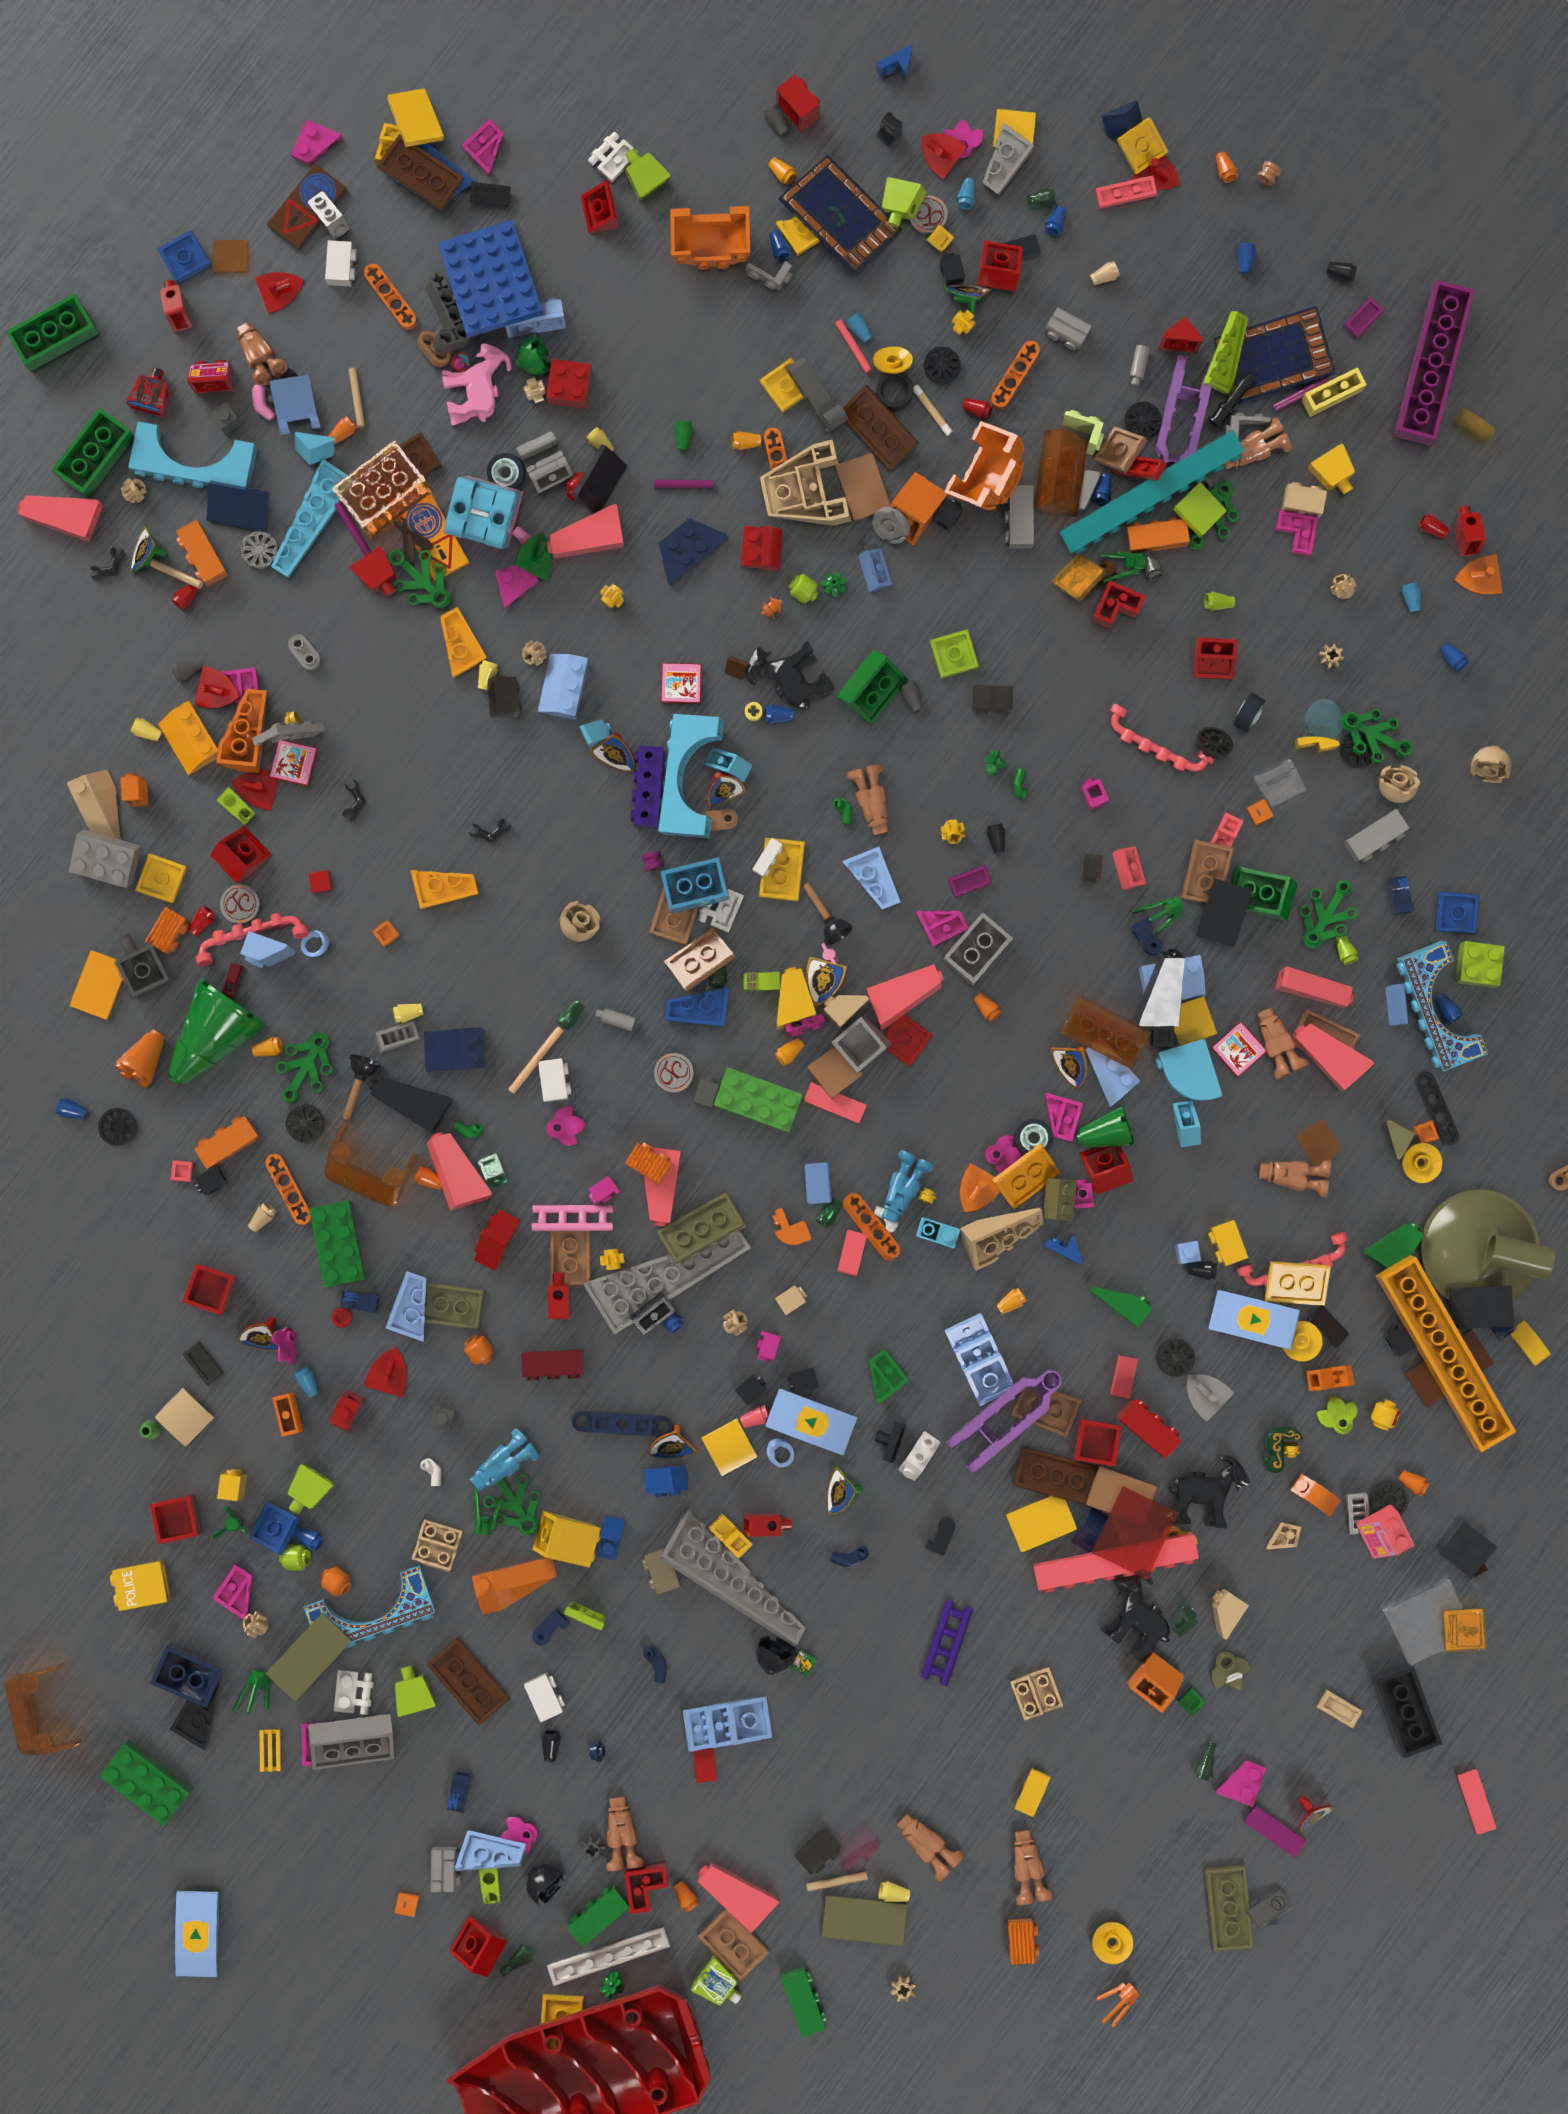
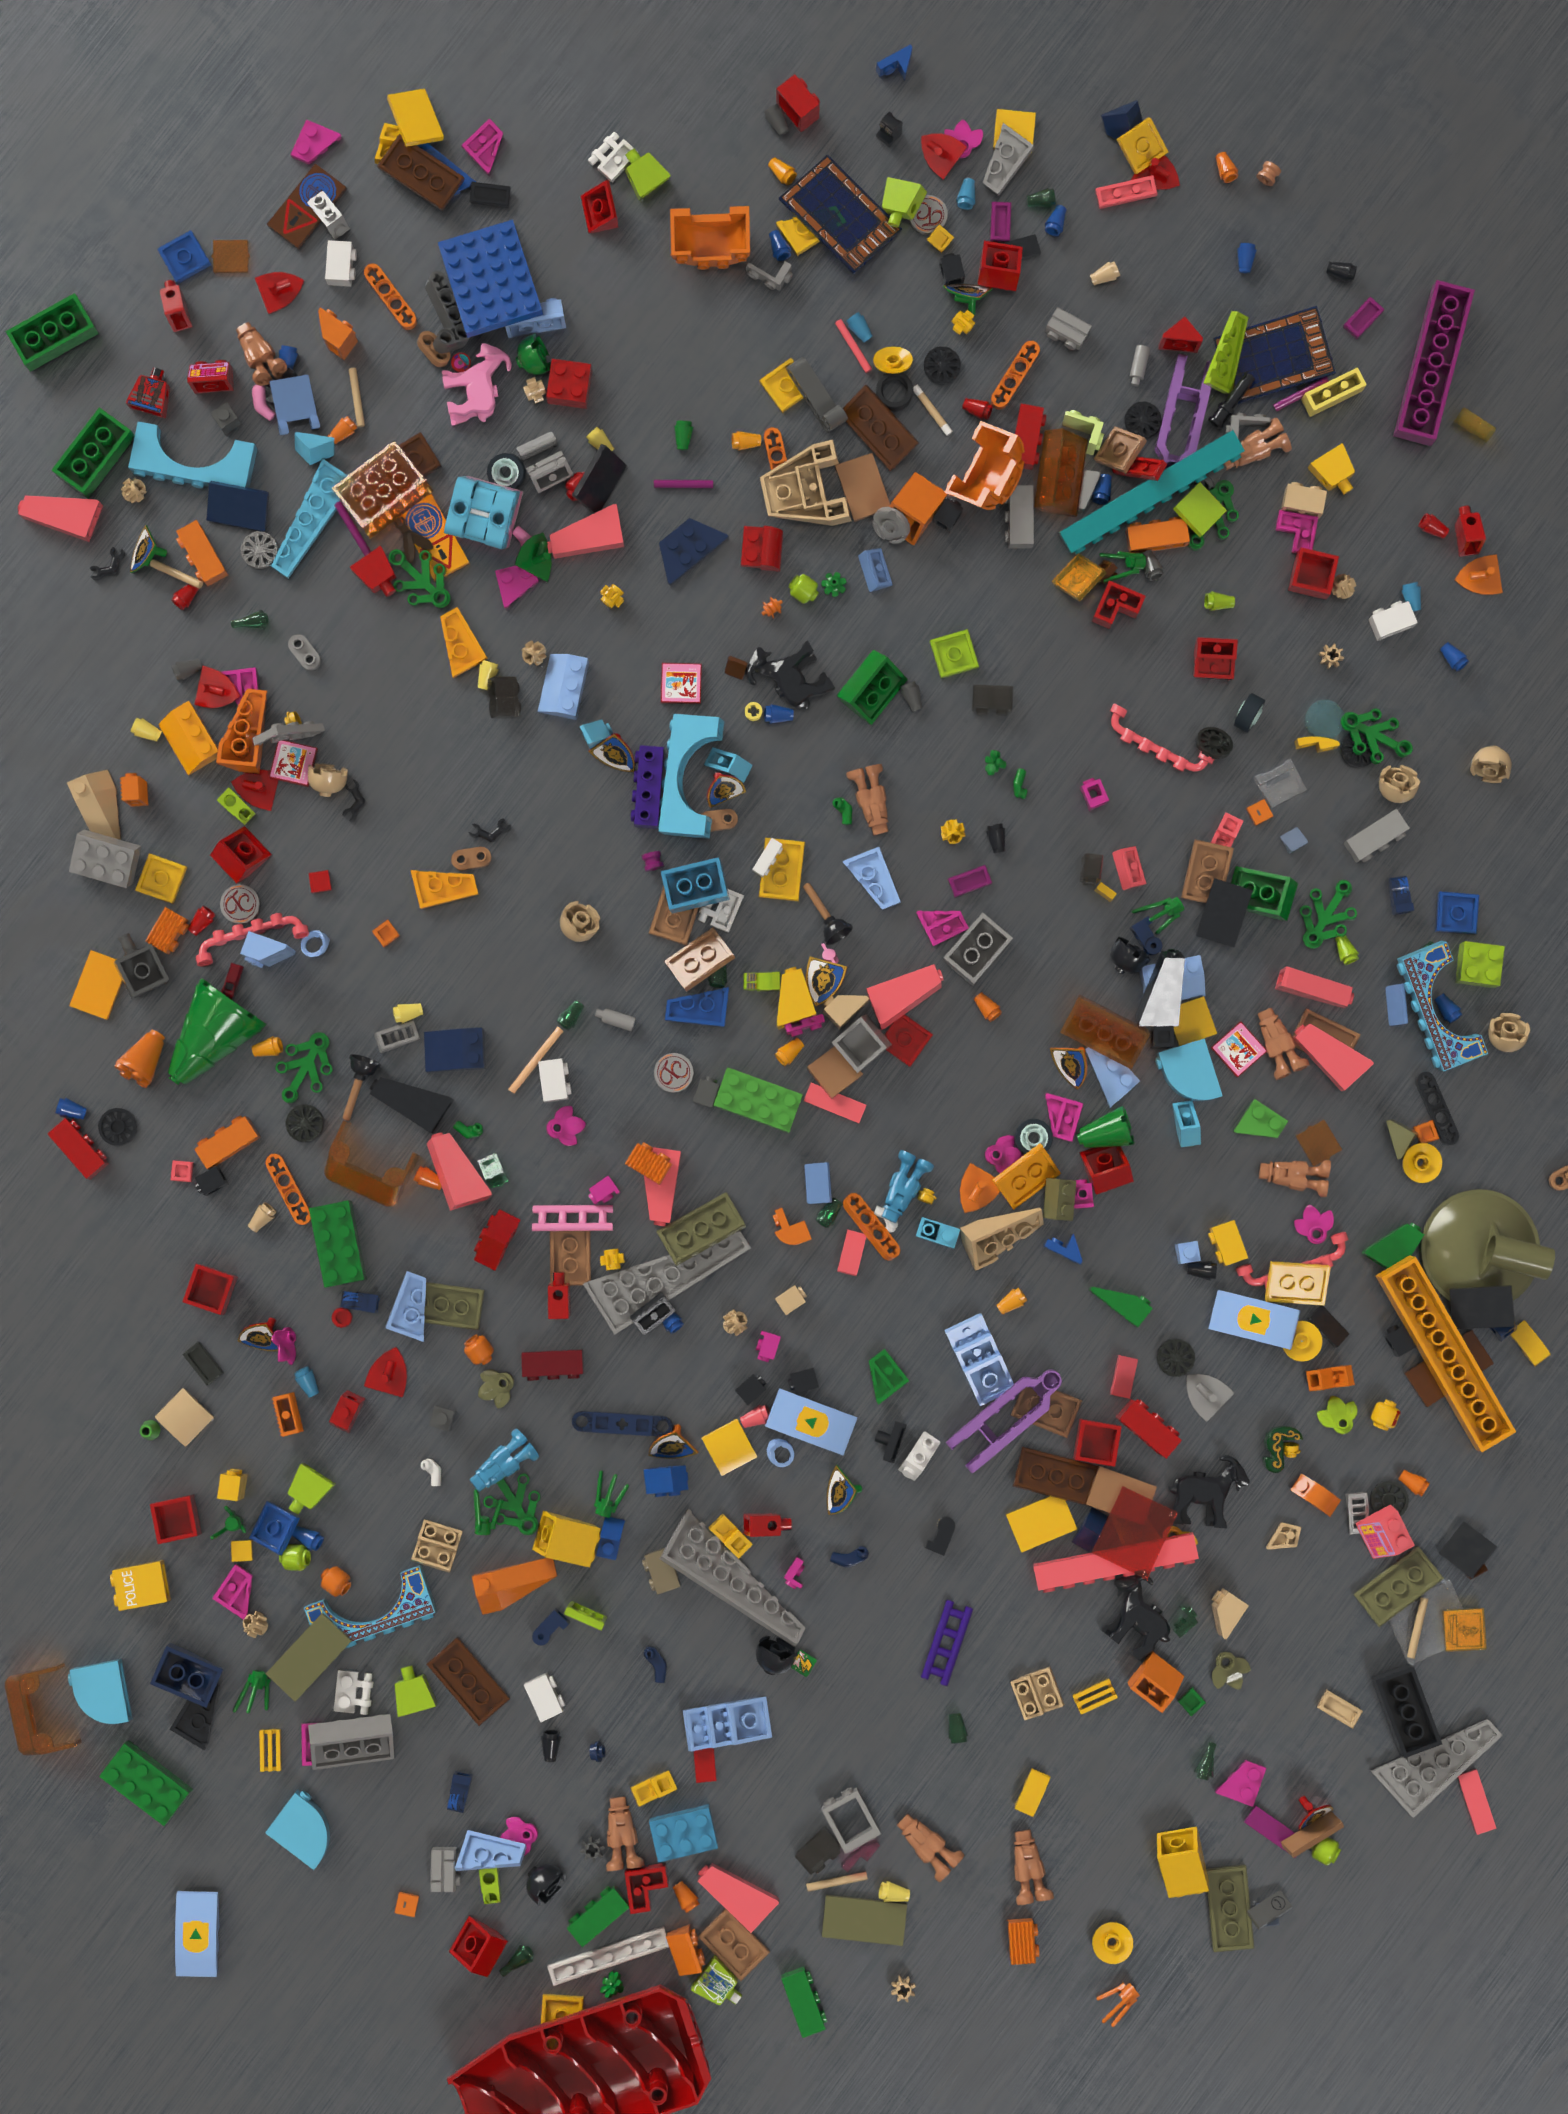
none -> red brick [47,1118,109,1180]
none -> medium azure brick [68,1659,133,1724]
none -> clear green cone [231,610,269,629]
none -> yellow tile [231,1540,253,1562]
none -> medium azure brick [265,1790,330,1870]
none -> blue cone [279,345,298,370]
none -> tan cylinder [308,764,348,797]
none -> orange slope [318,307,358,360]
none -> medium nougat plate [451,847,492,870]
none -> olive plate [478,1369,514,1409]
none -> green plant [594,1470,629,1518]
none -> yellow slope [630,1770,677,1807]
none -> dark azure brick [649,1804,719,1863]
none -> orange slope [666,1924,706,1976]
none -> dark pink bracket [784,1556,805,1589]
none -> light grey window [821,1787,881,1854]
none -> clear green cone [948,1713,968,1744]
none -> magenta tile [990,202,1011,243]
none -> red brick [1015,404,1047,470]
none -> yellow tile [1072,1678,1118,1715]
none -> yellow tile [1094,882,1117,902]
none -> black cylinder [1110,936,1151,974]
none -> yellow slope [1157,1826,1209,1898]
none -> bright green wing [1233,1099,1288,1138]
none -> sand blue slope [1280,827,1309,854]
none -> medium nougat tile [1281,1811,1344,1858]
none -> red piece [1288,547,1339,600]
none -> dark pink plate [1294,1205,1334,1244]
none -> lime head [1310,1837,1341,1866]
none -> olive tile [1354,1546,1444,1628]
none -> white brick [1368,601,1418,641]
none -> light grey wing [1371,1719,1503,1818]
none -> tan bar [1407,1597,1428,1659]
none -> tan cylinder [1488,1013,1530,1052]

